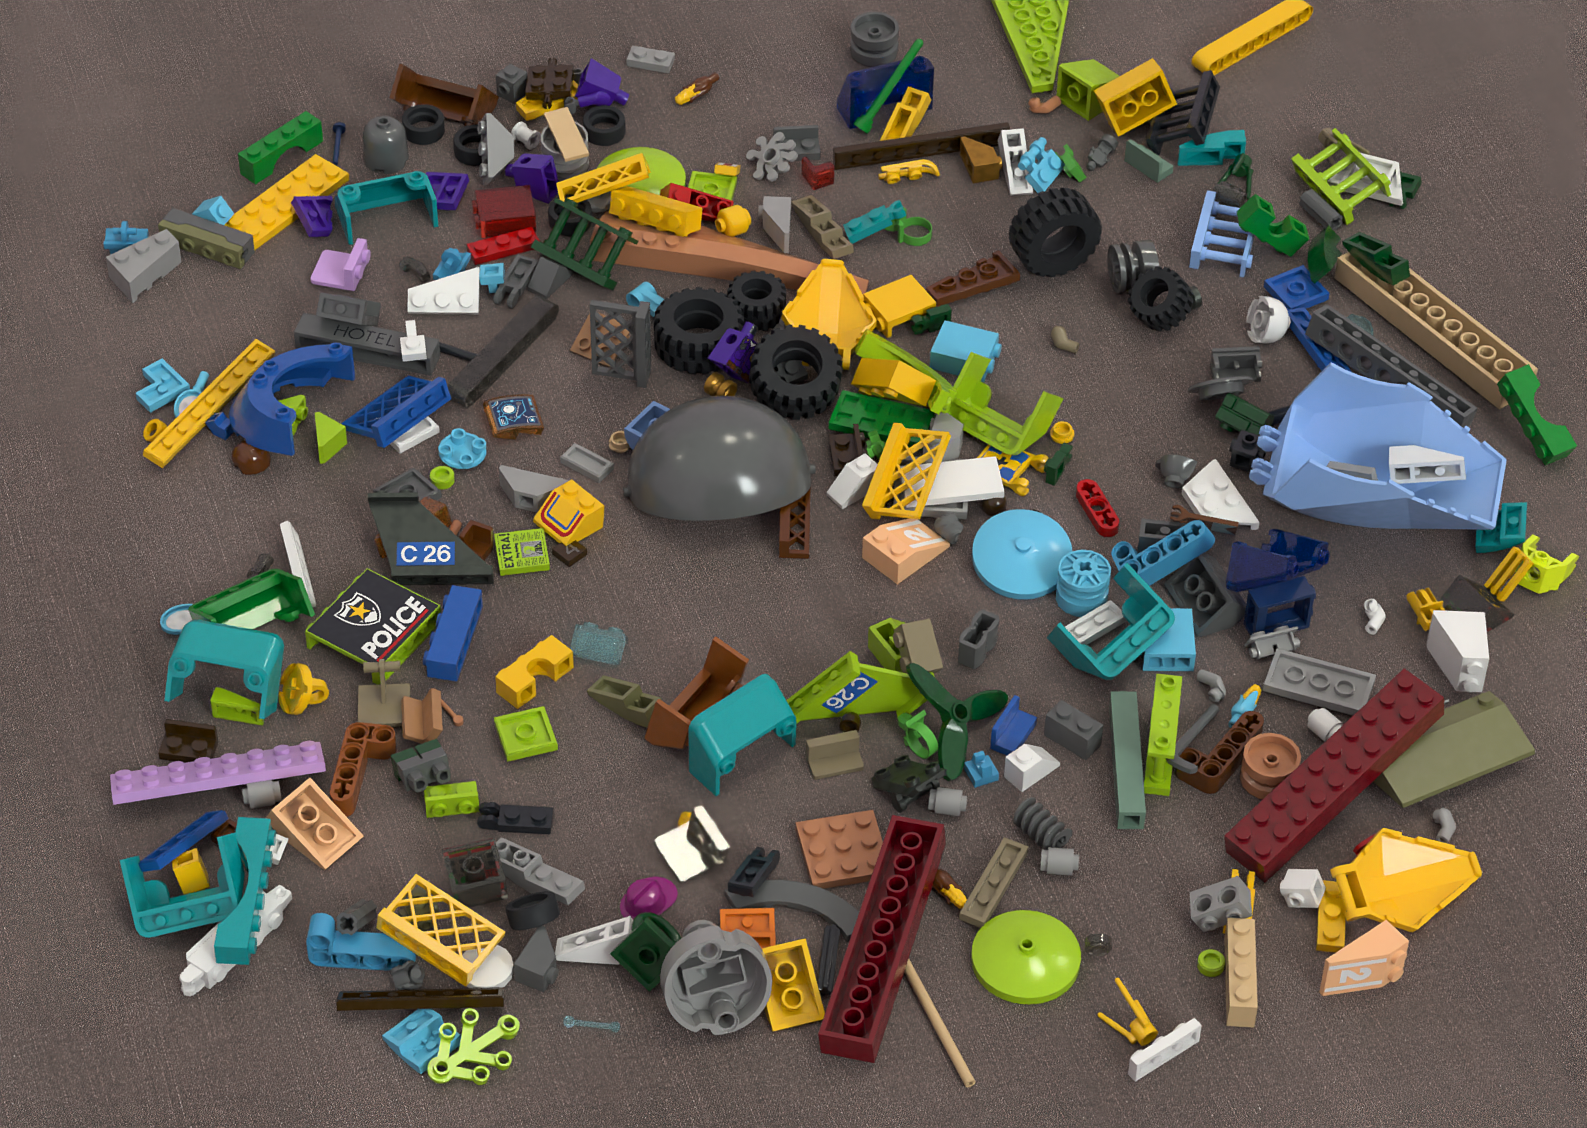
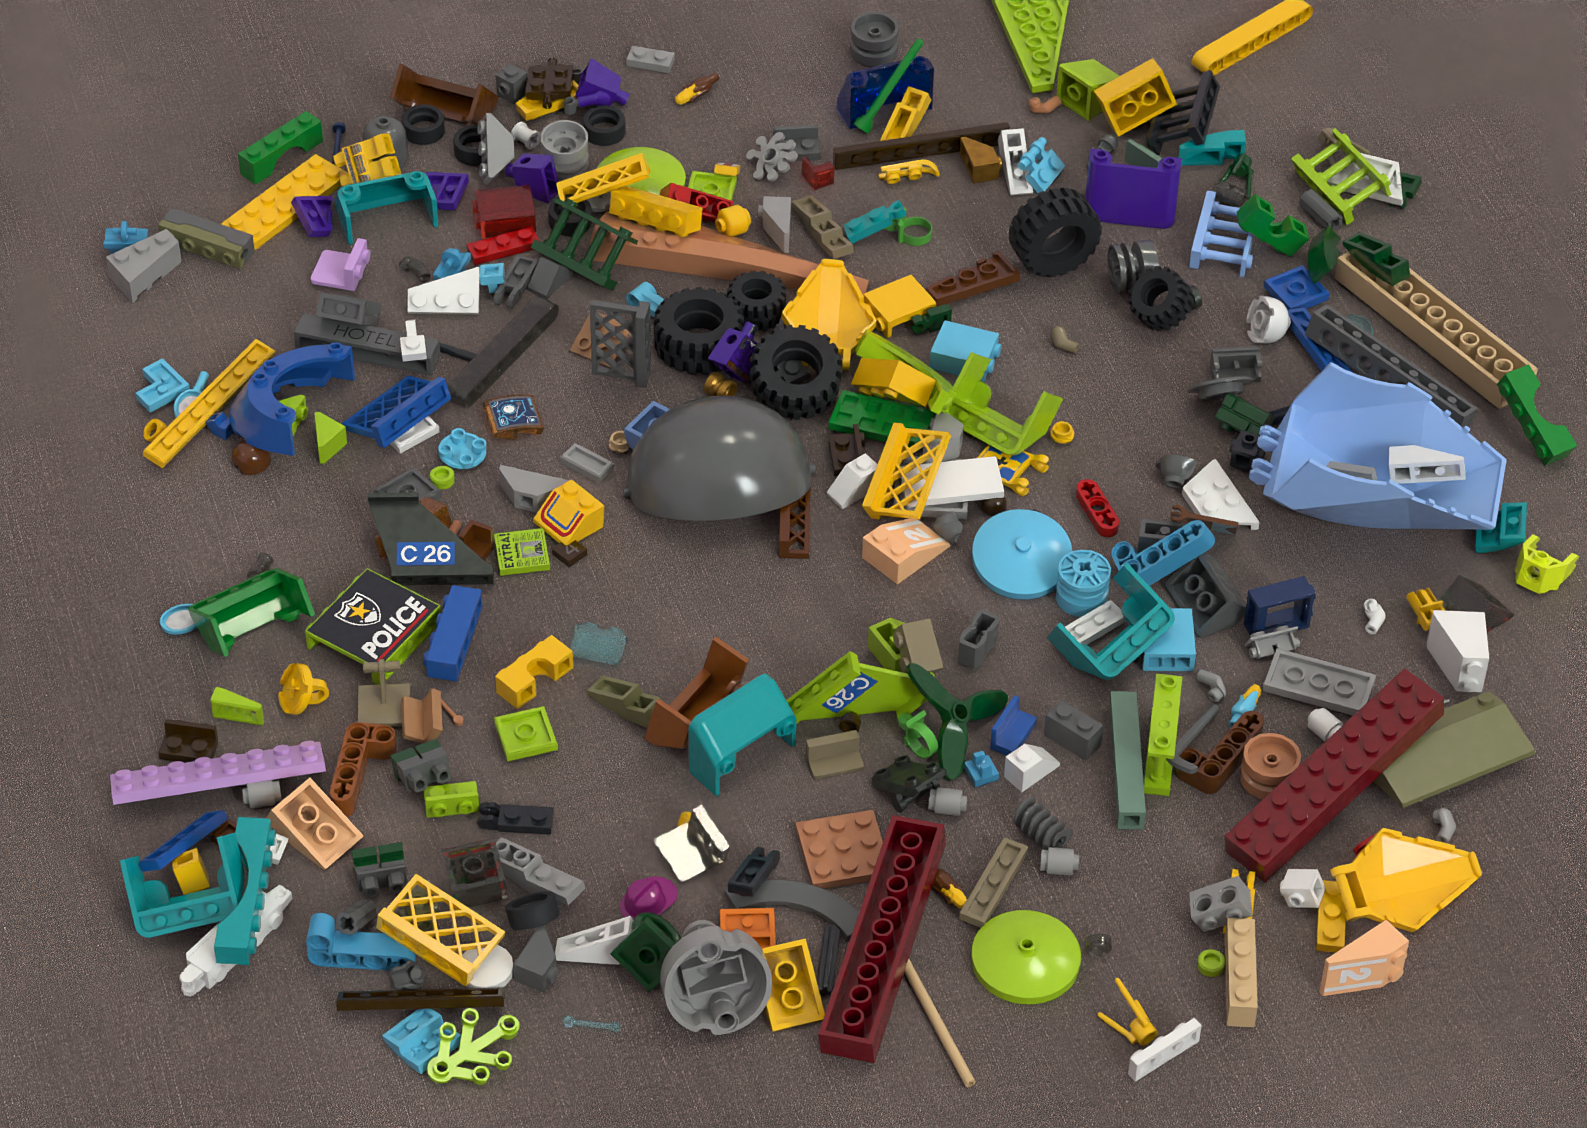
teal windscreen [164,620,284,719] -> none
medium azure brick [192,196,234,225] -> none
white tile [280,521,316,608] -> none
tan piece [544,107,589,162] -> none
bright green plate [865,430,885,459] -> none
dark green plate [1044,443,1073,486] -> none
bright green plate [1055,144,1087,183] -> none
clear blue windscreen [1226,528,1330,592] -> none
yellow tile [1484,547,1534,602] -> none
none -> yellow hips [333,134,401,187]
none -> dark grey hips [351,842,407,899]
none -> dark purple windscreen [1085,149,1182,229]

